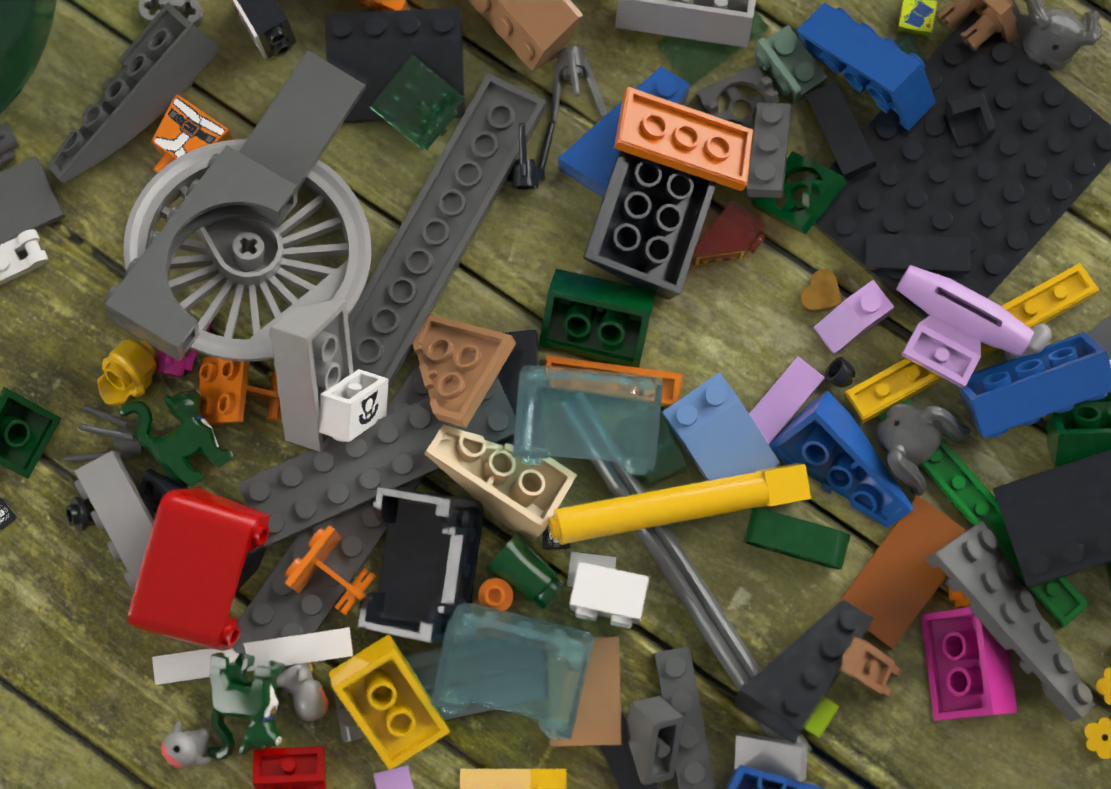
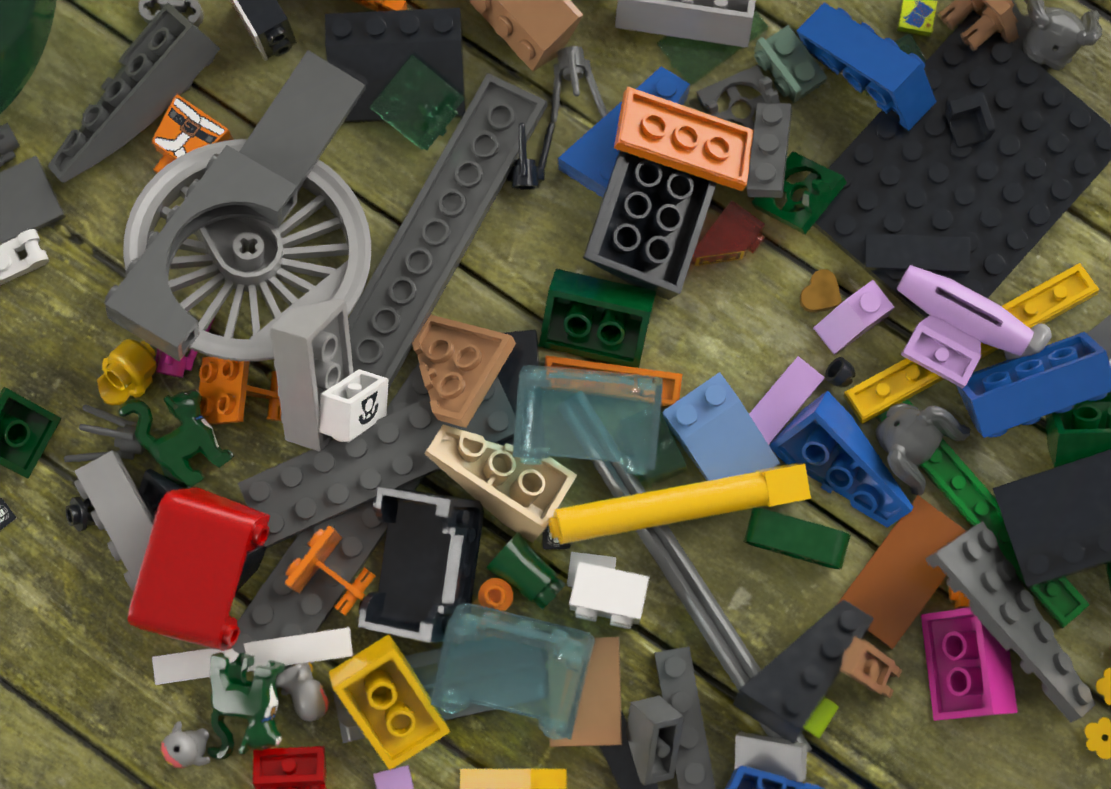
black tile [806,81,877,180] -> none

